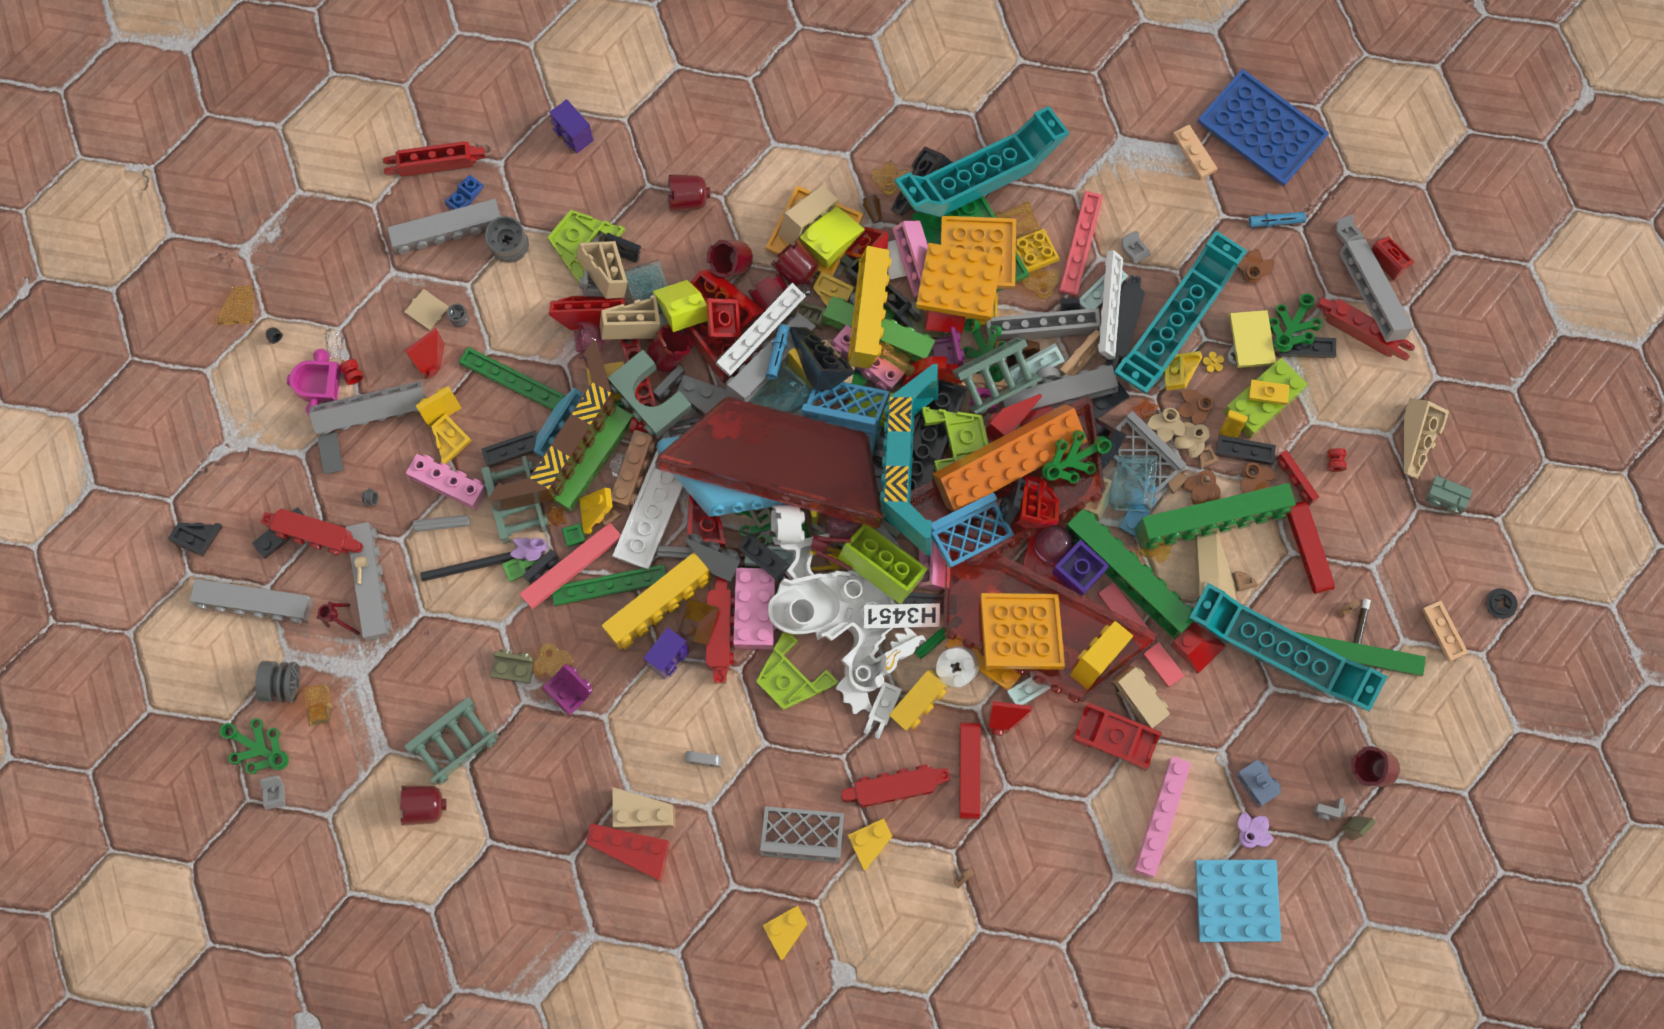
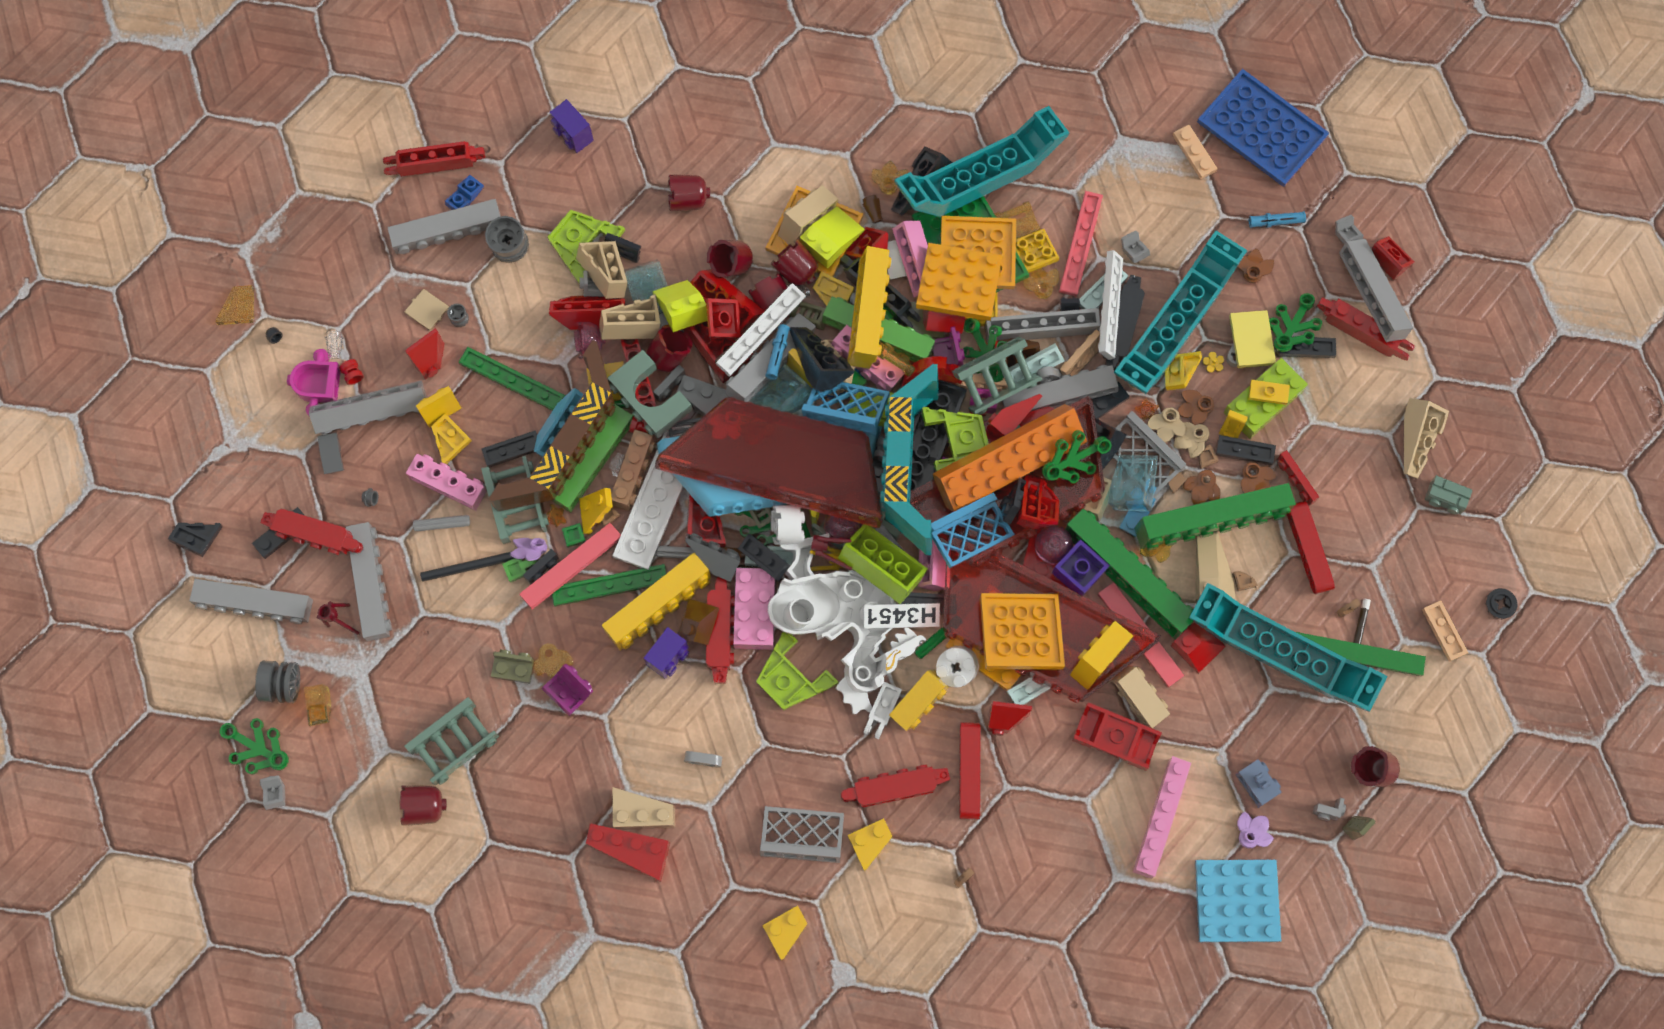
tan hand [354,556,368,584] -> none
red wheel [1327,448,1347,472] -> none

